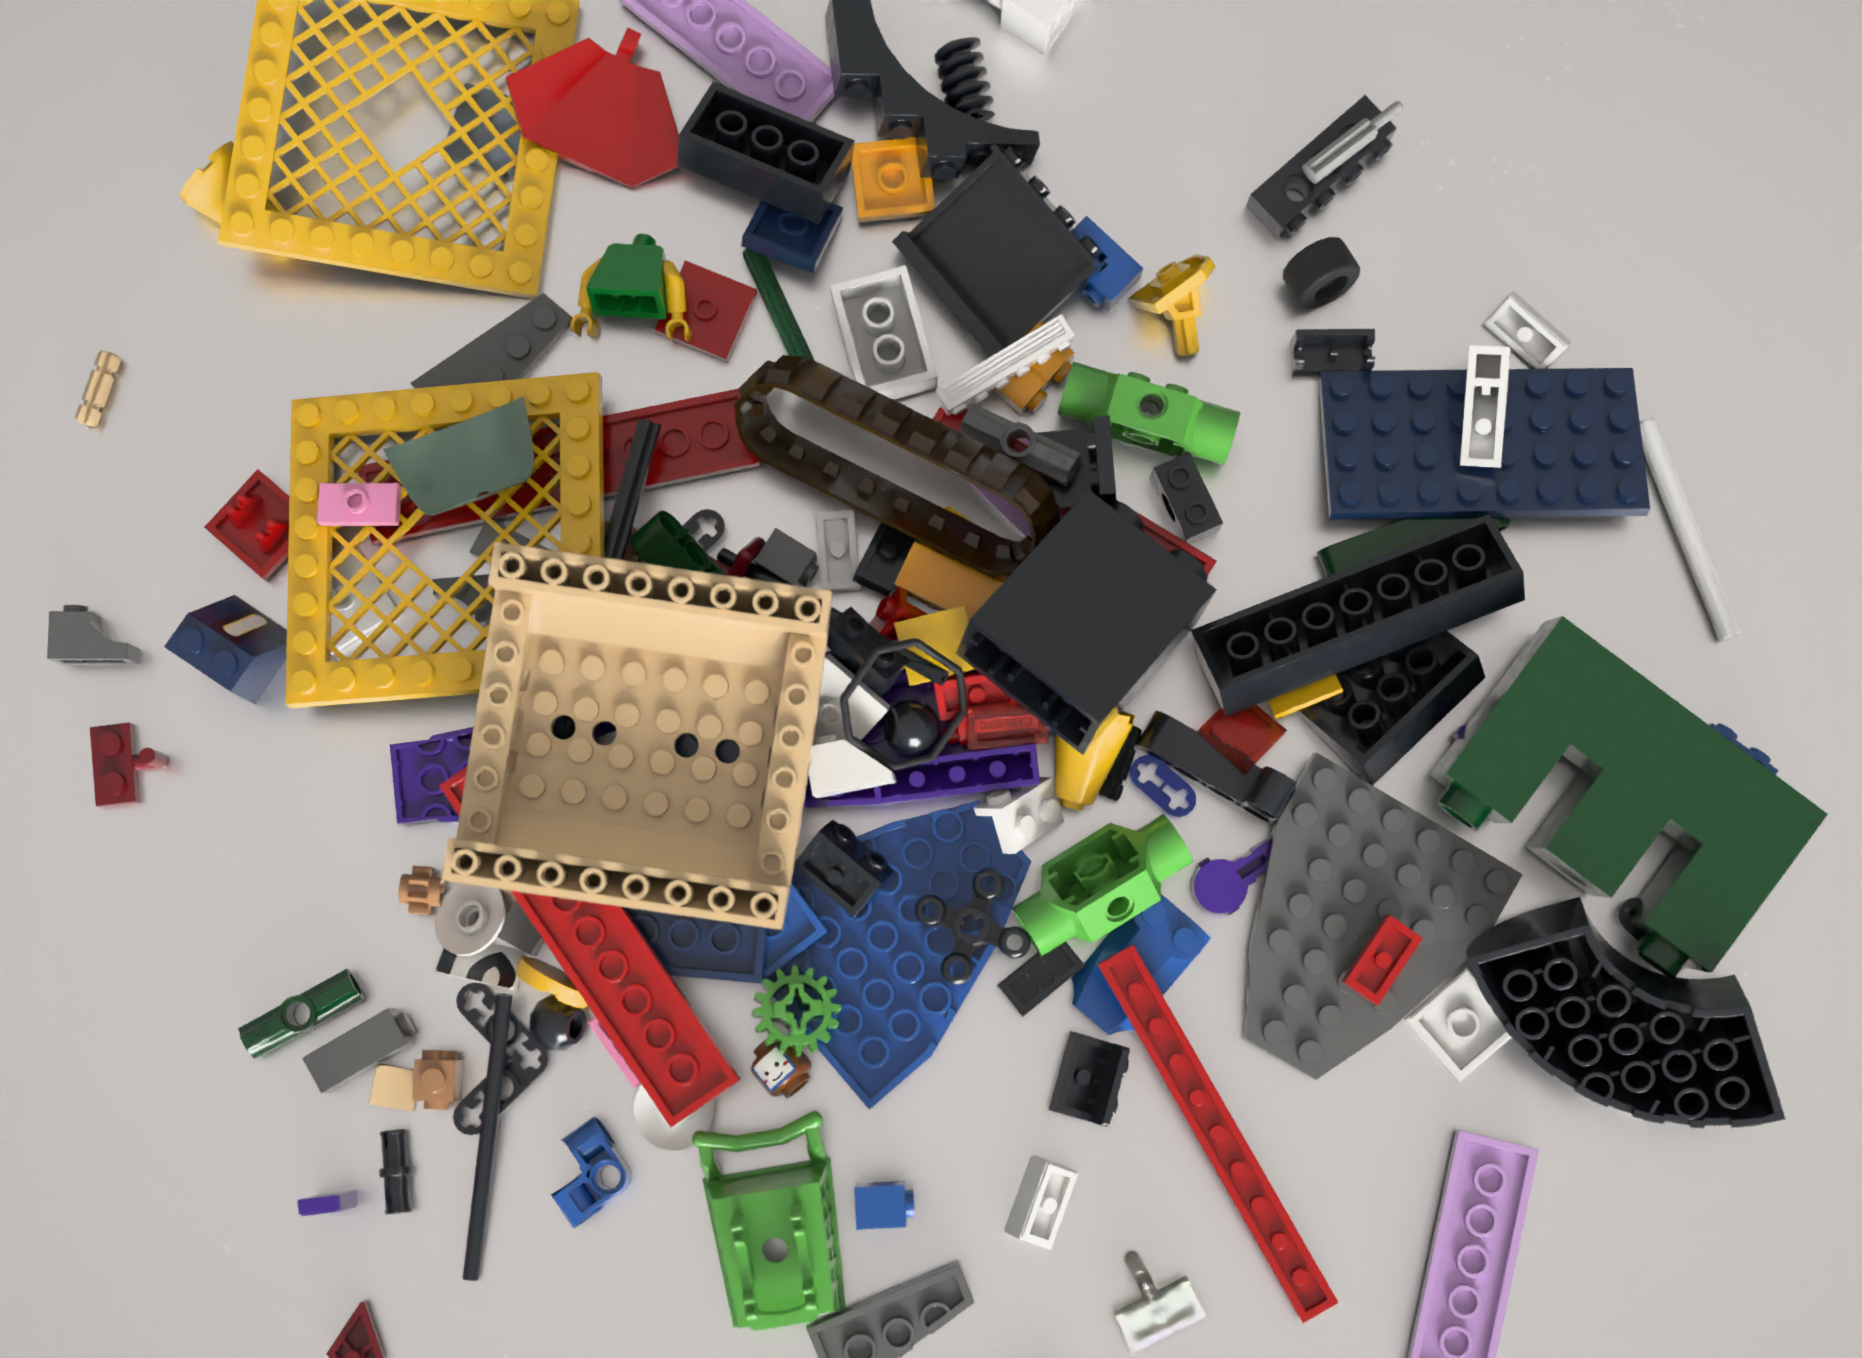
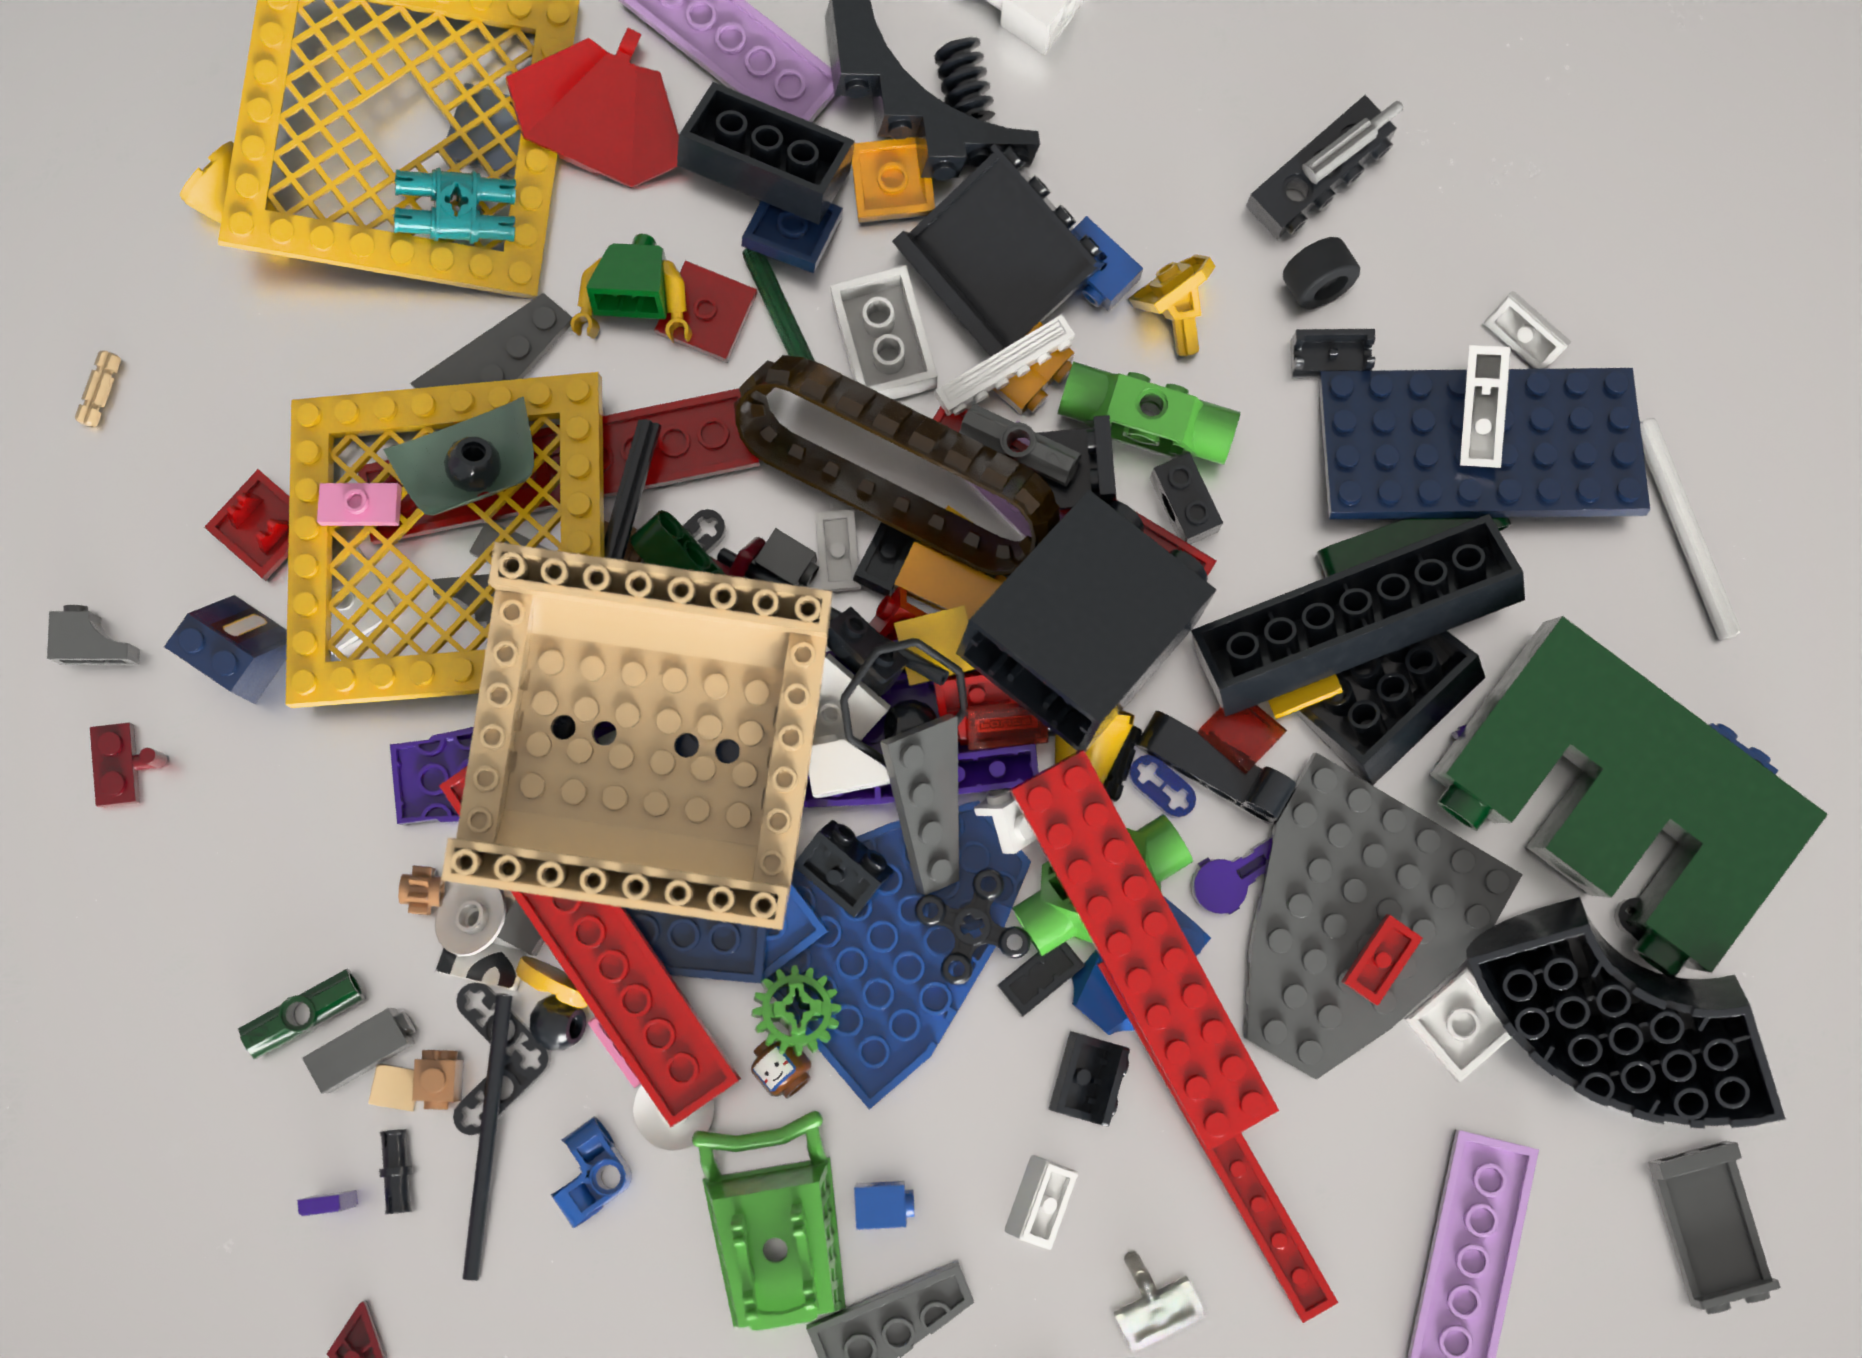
none -> teal pin [394,168,516,244]
none -> black piece [444,437,501,492]
none -> dark grey wing [880,714,959,895]
none -> red plate [1009,749,1279,1151]
none -> dark grey panel [1648,1141,1781,1314]

